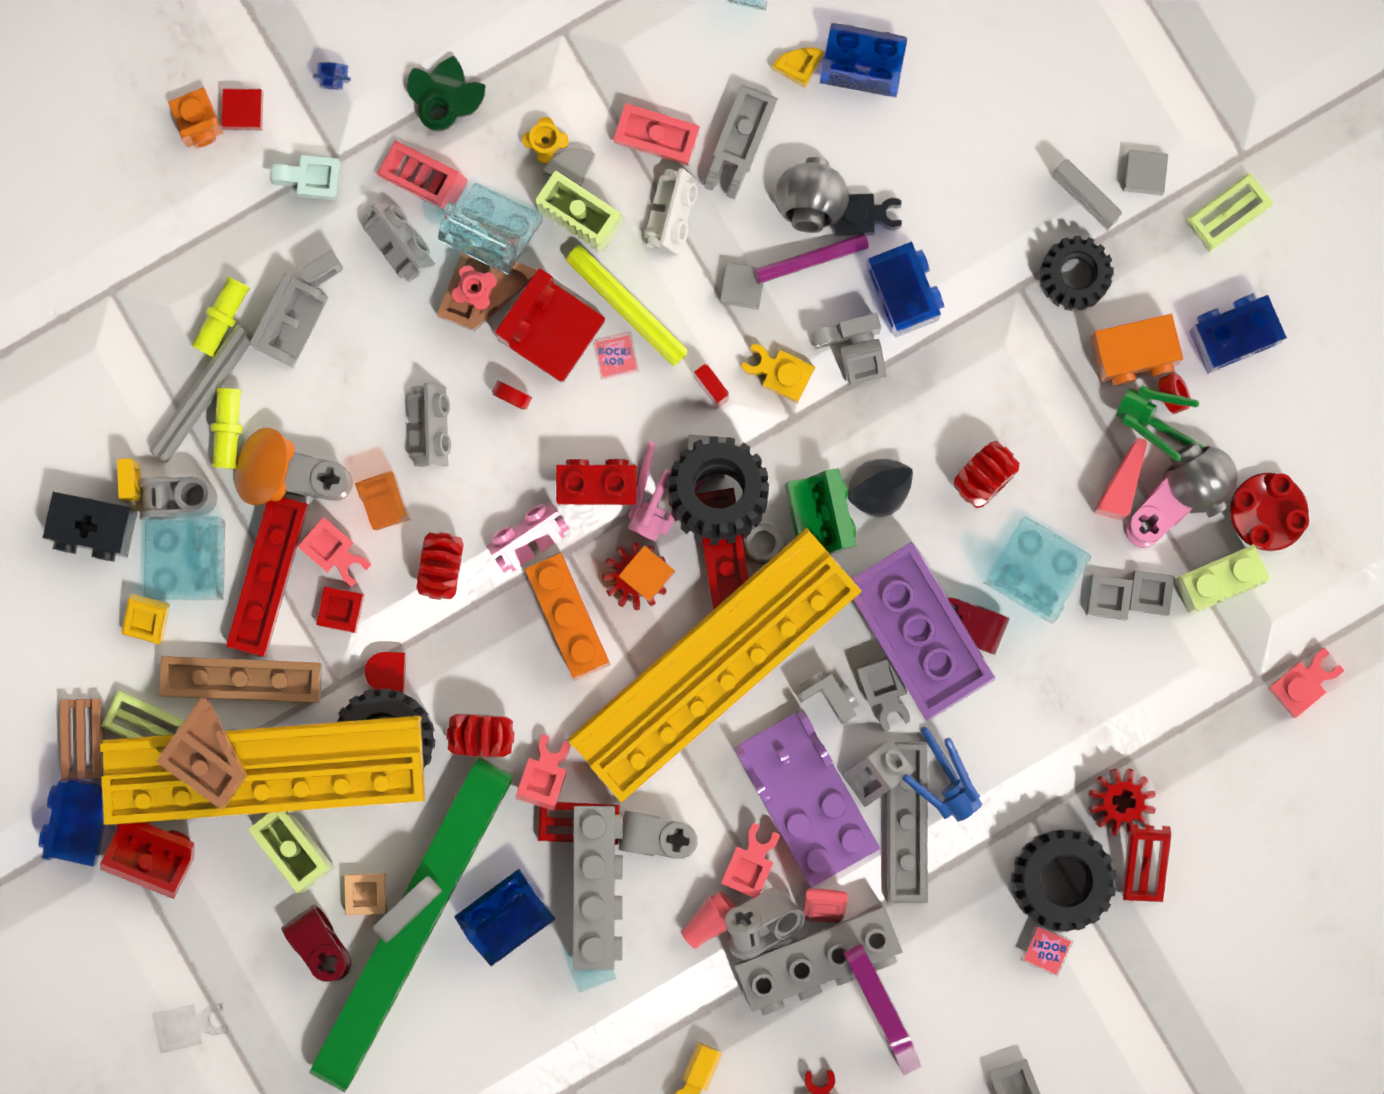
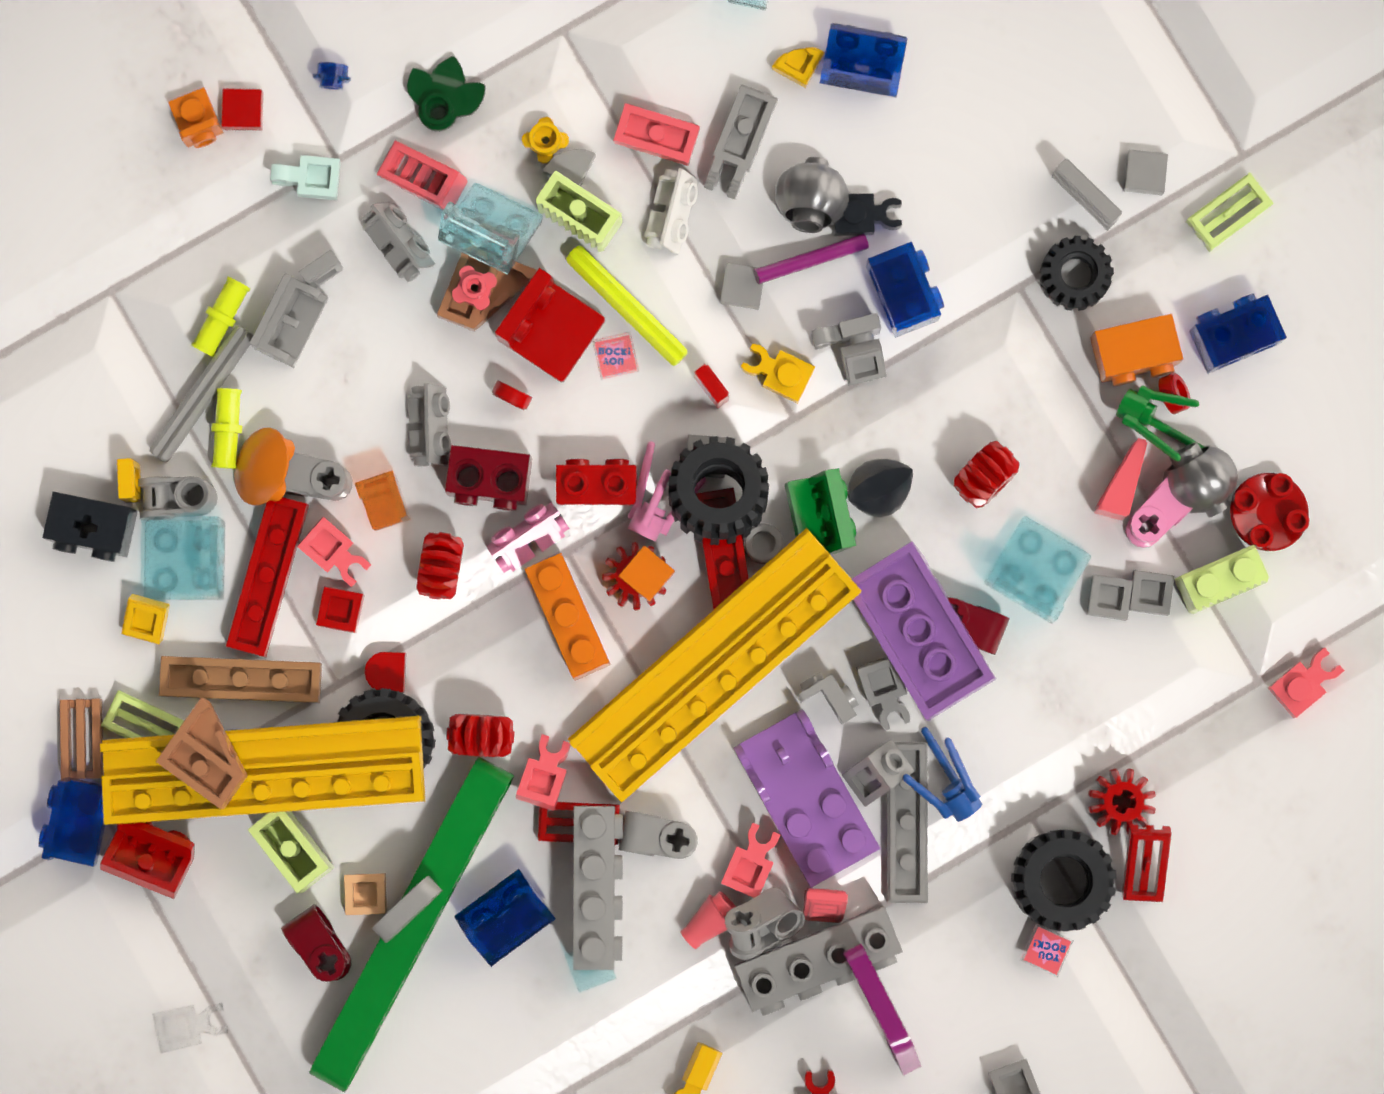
none -> dark red brick [445,445,532,511]

